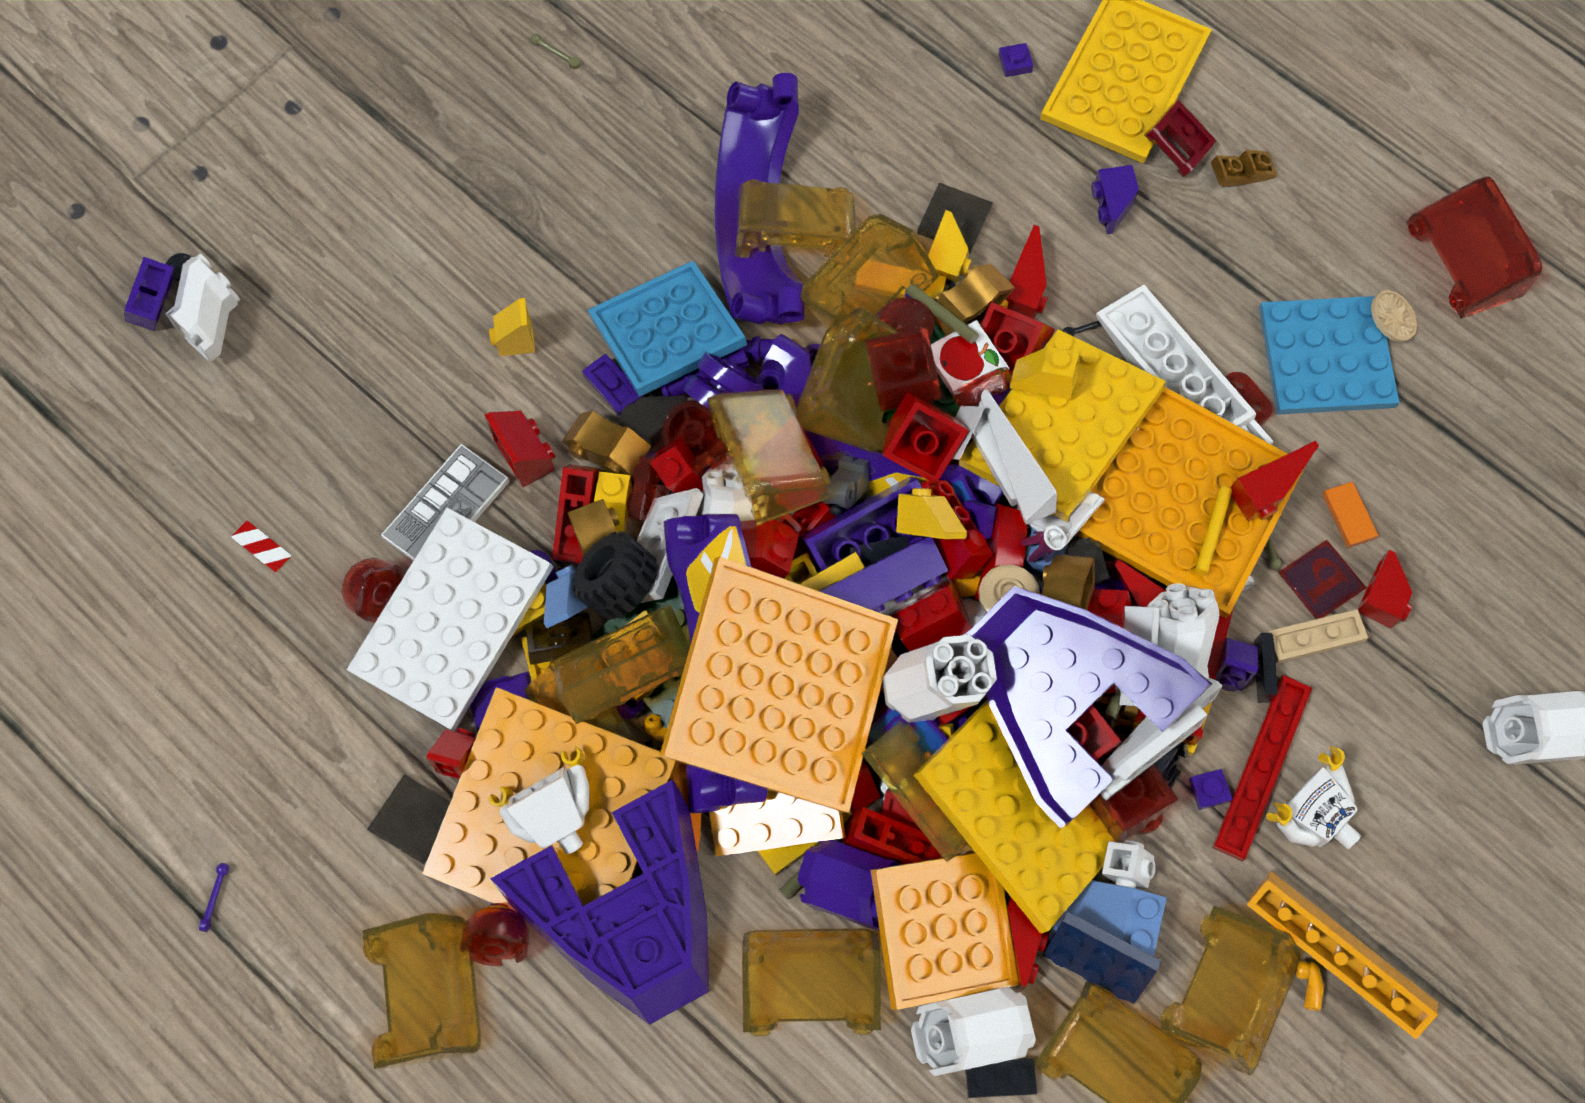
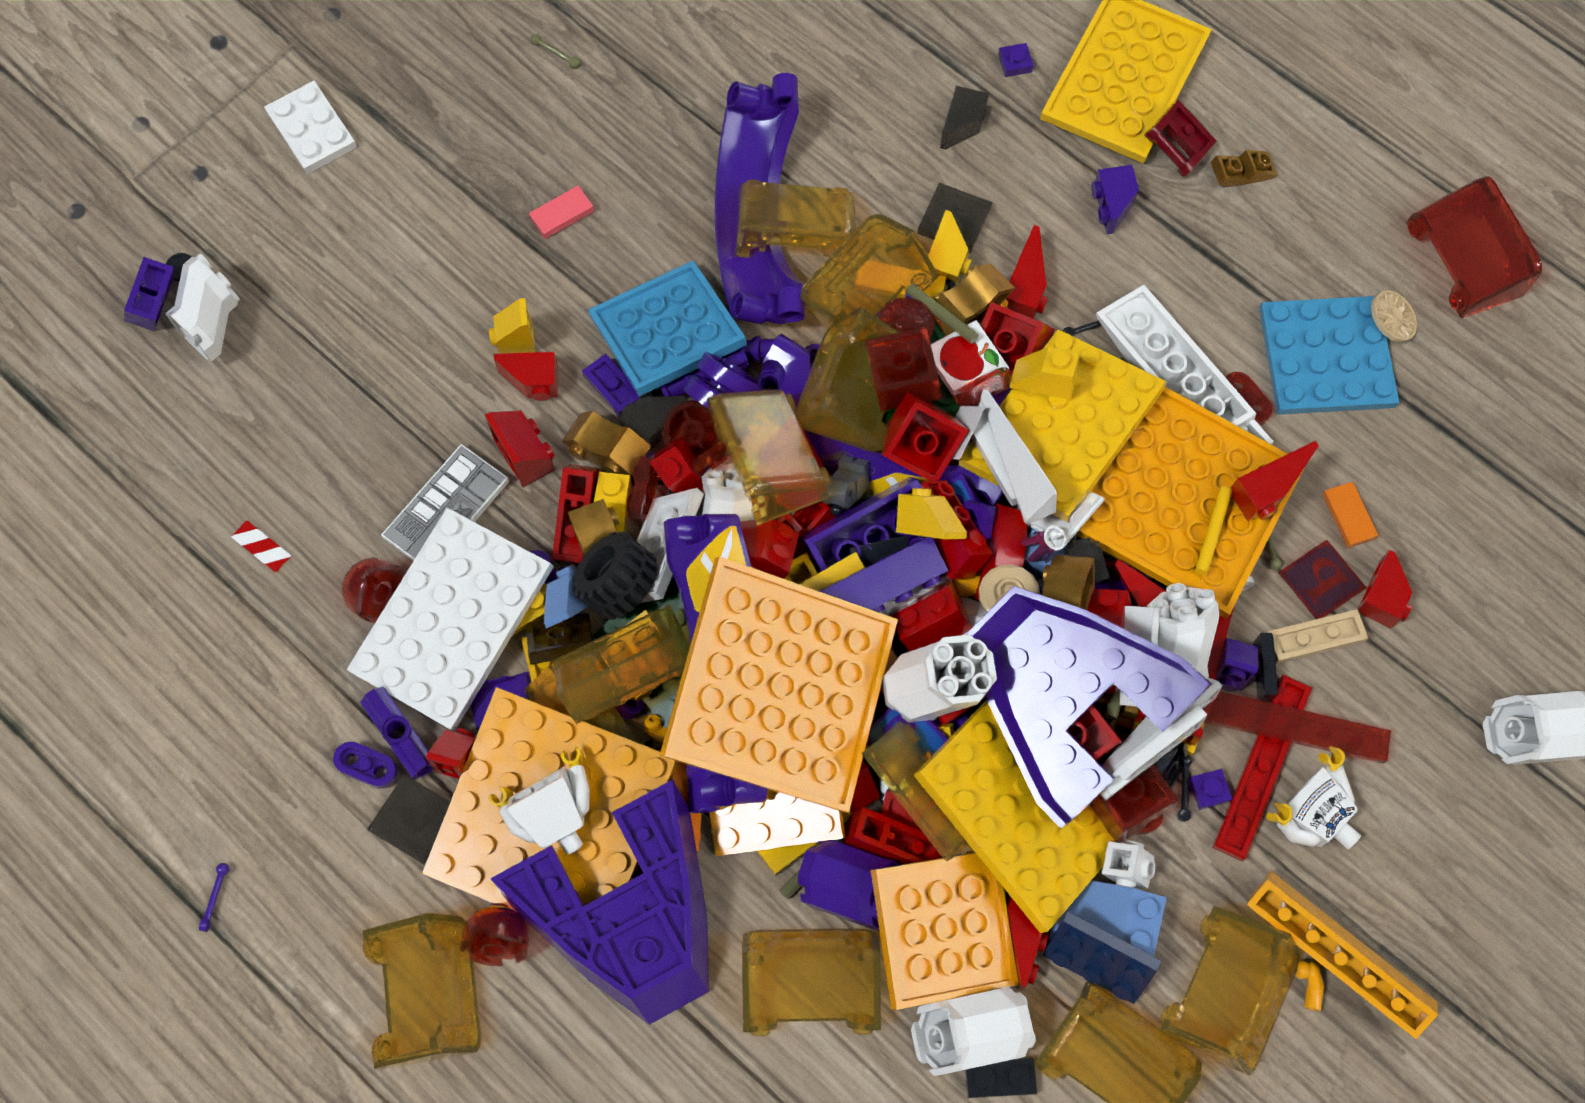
none -> white plate [264,81,357,174]
none -> dark purple plate [333,742,397,789]
none -> dark purple piece [360,686,433,780]
none -> red slope [494,352,558,401]
none -> coral tile [529,186,594,239]
none -> clear smoke slope [940,85,992,150]
none -> black hinge [1177,755,1192,822]
none -> clear red tile [1203,691,1391,764]

